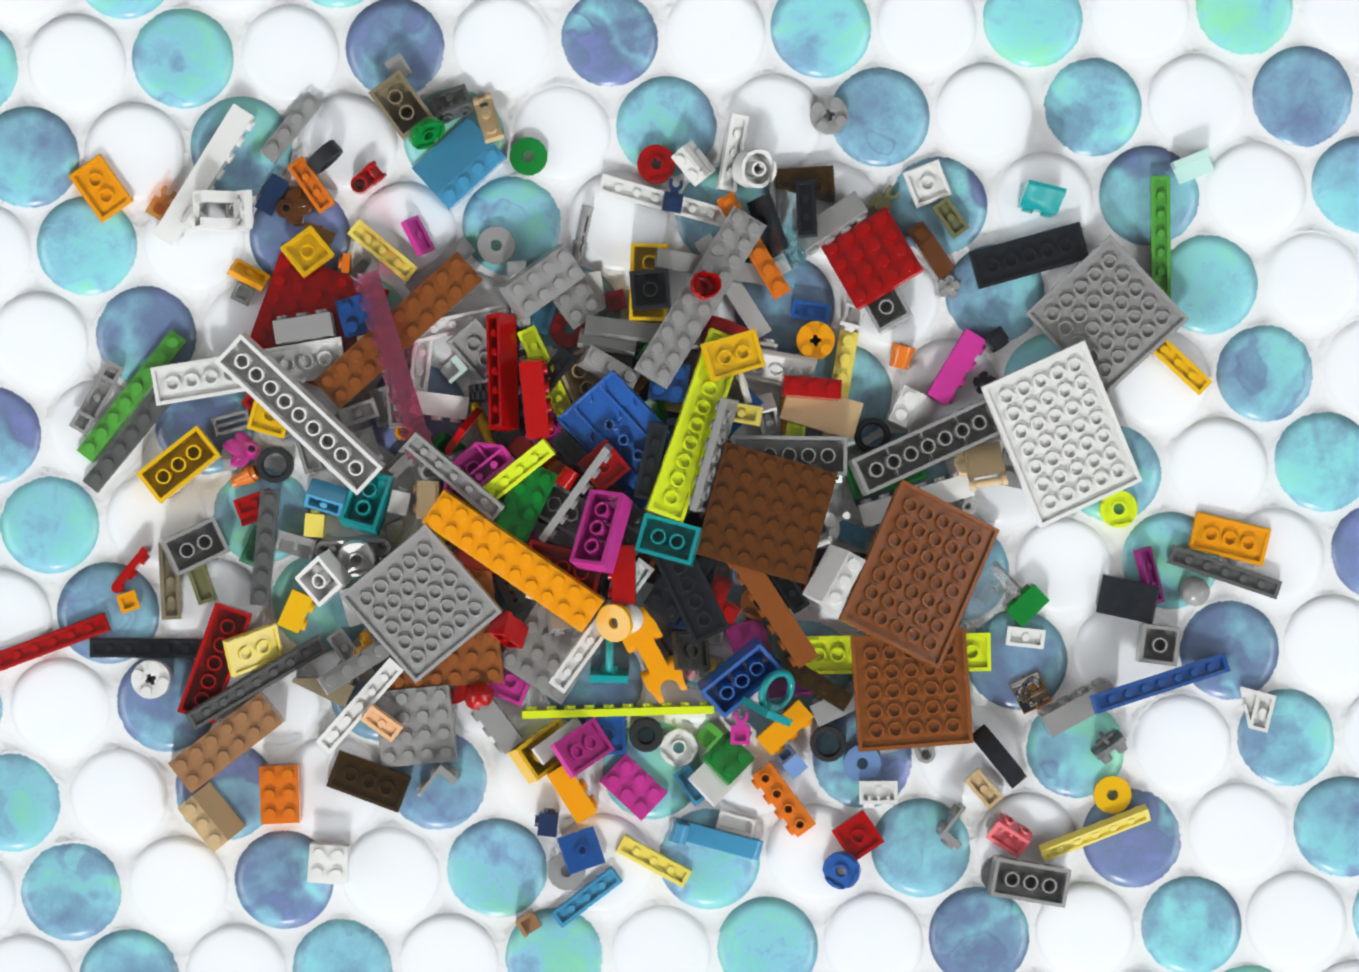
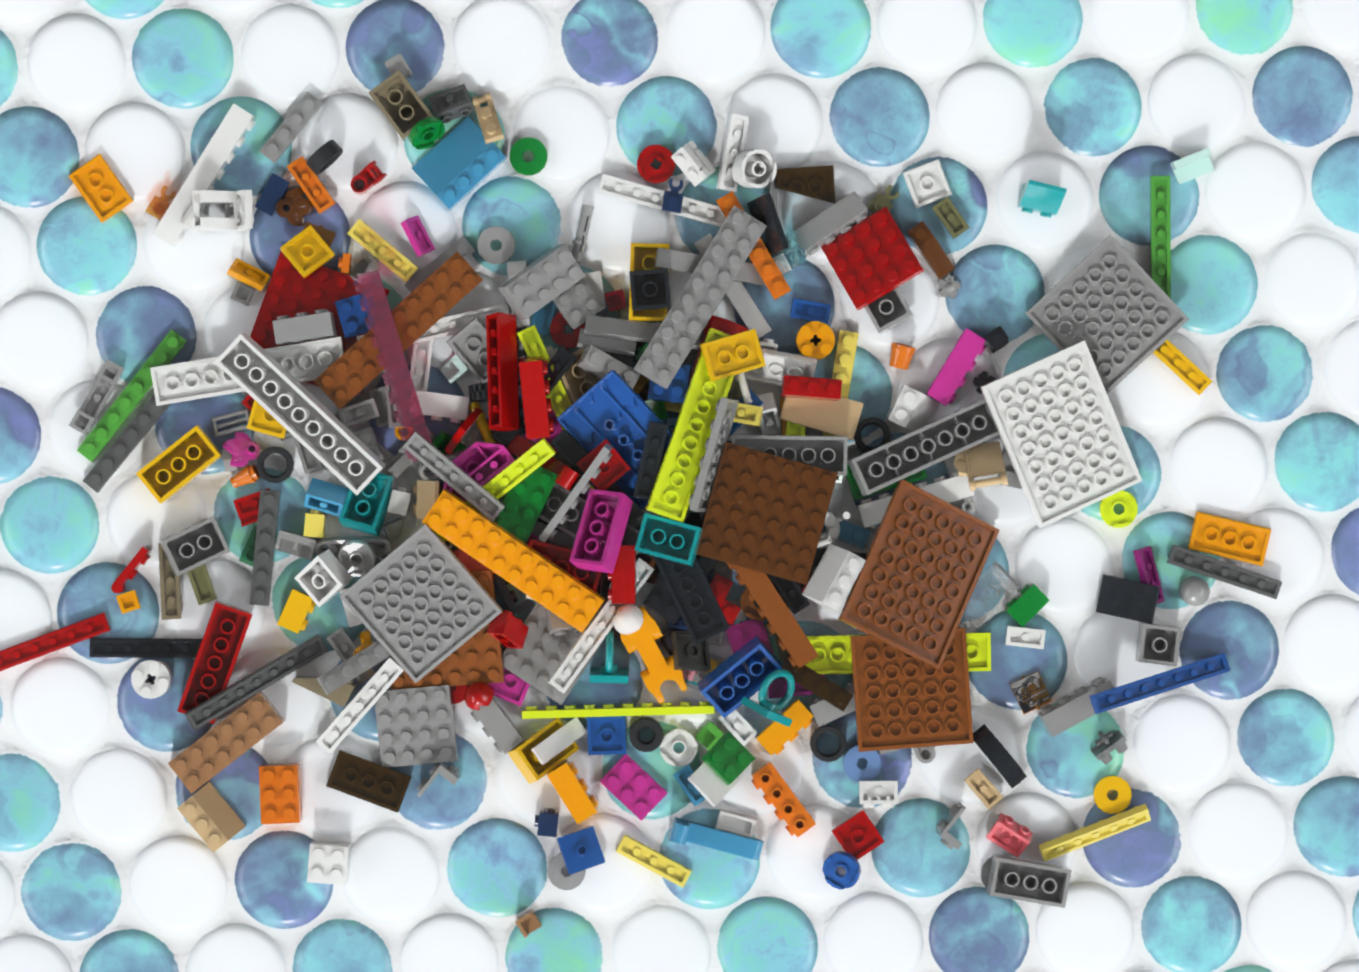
light yellow tile [222,622,283,678] -> none
light nougat plate [361,703,404,742] -> none
dark pink plate [550,717,615,778] -> none
dark azure tile [551,866,623,928] -> none
yellow tile [596,604,633,642] -> none
red hair [690,270,722,300] -> none
dark pink plate [730,711,750,745] -> none
medium blue brick [775,744,808,779] -> none
black plate [795,180,818,238] -> none
light grey plate [810,96,848,135] -> none
white bracket [840,303,865,333] -> none
black plate [968,222,1089,290] -> none
white wing [1240,686,1277,733] -> none

